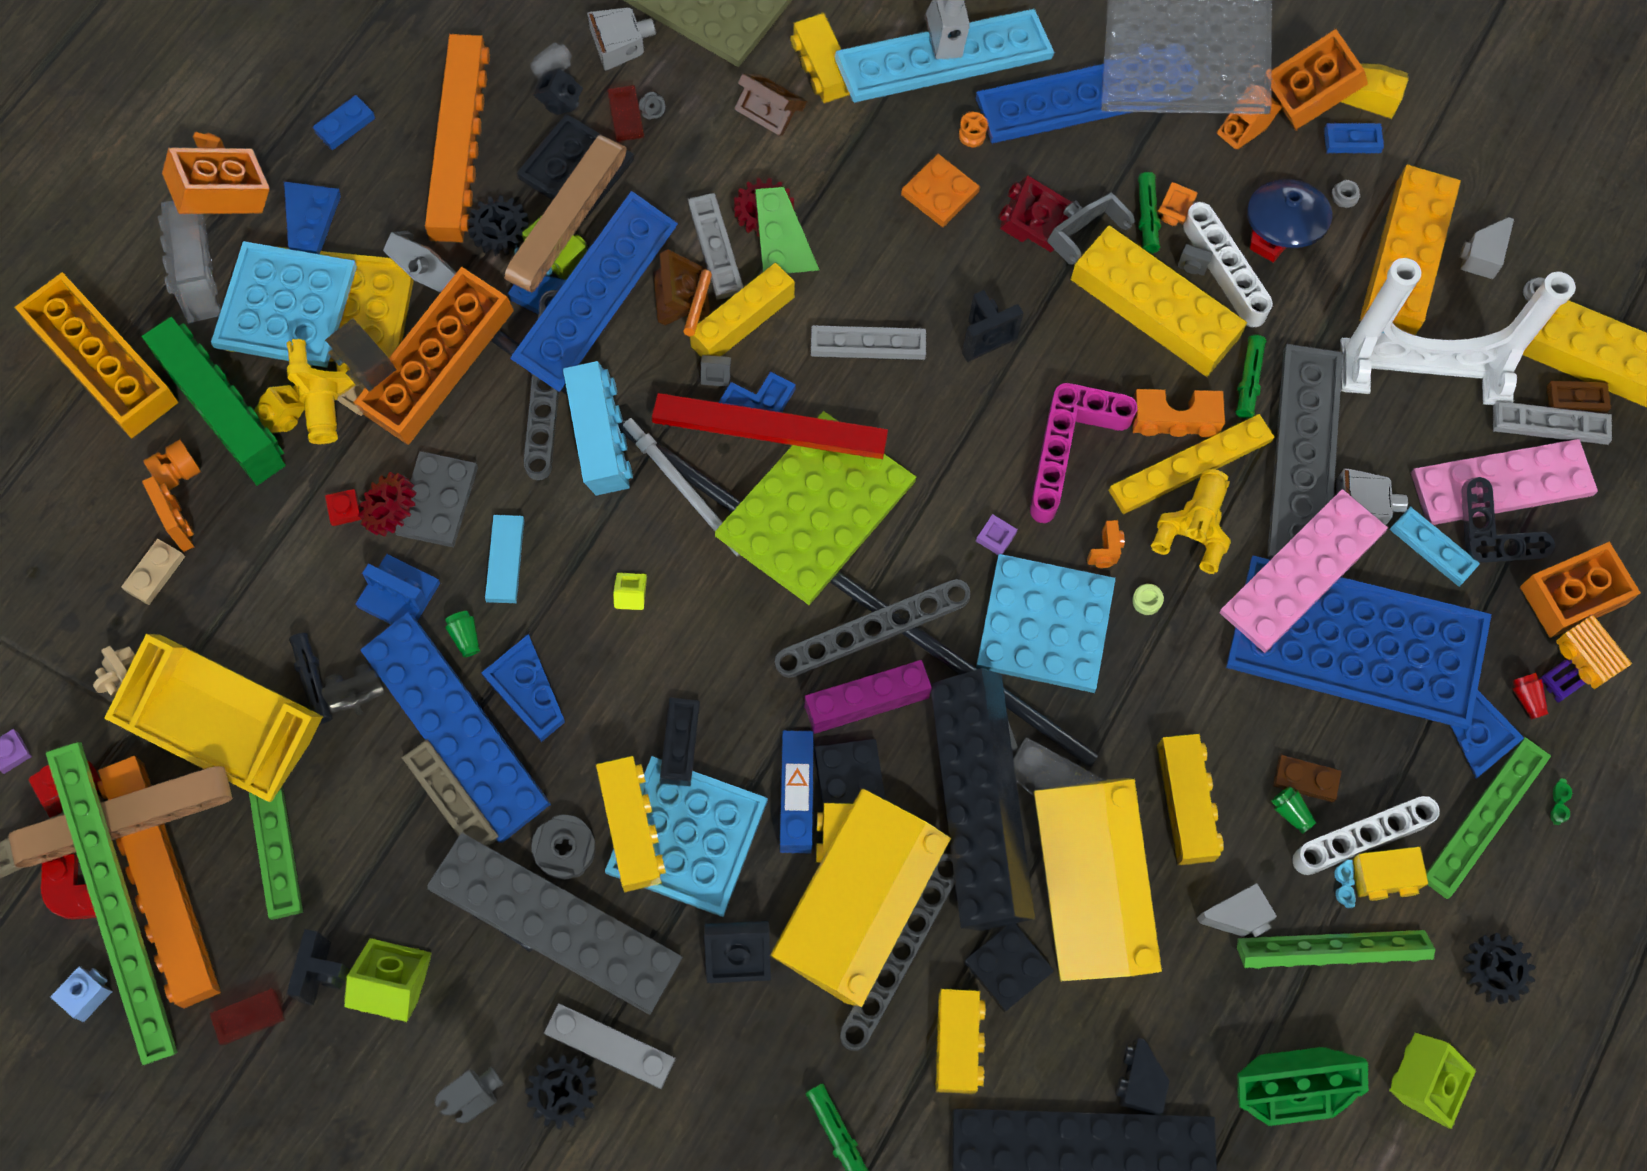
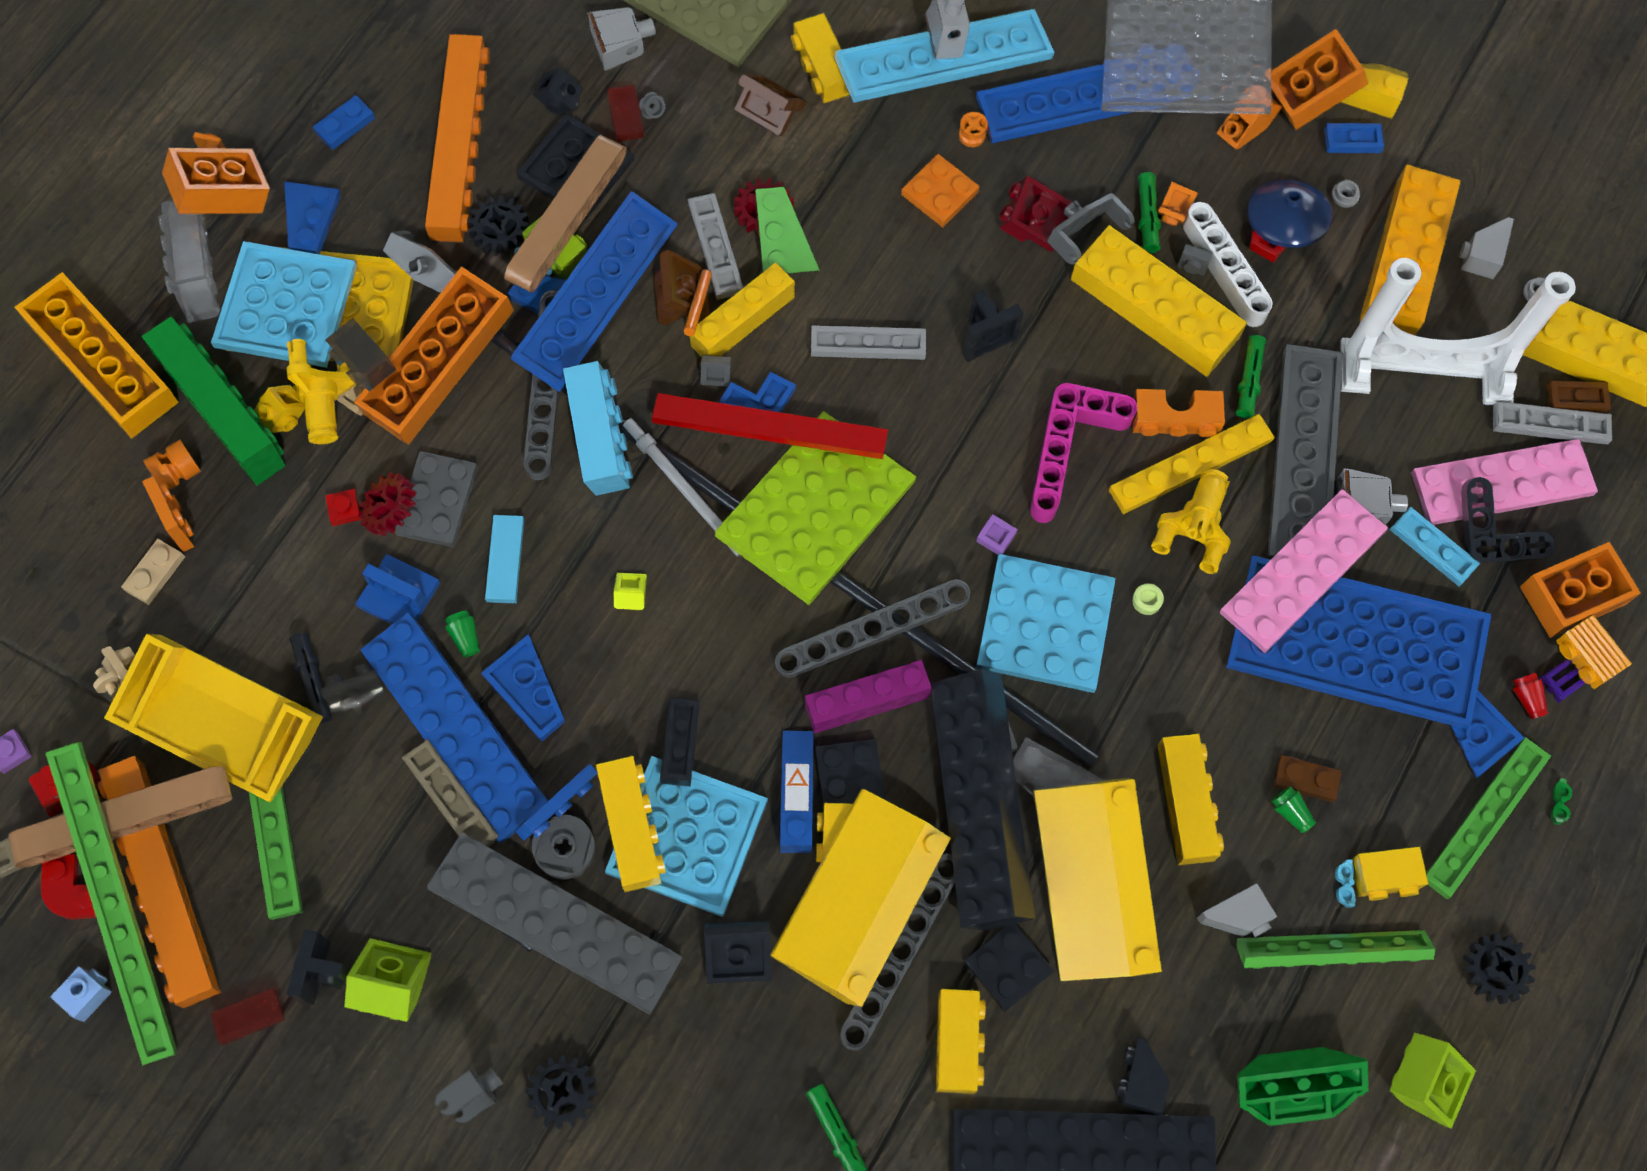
clear brick [530,42,572,80] -> none
light grey plate [544,1004,675,1089] -> none
orange bracket [1087,520,1125,568] -> none
white beam [1292,796,1440,875] -> none
none -> blue plate [516,764,598,841]

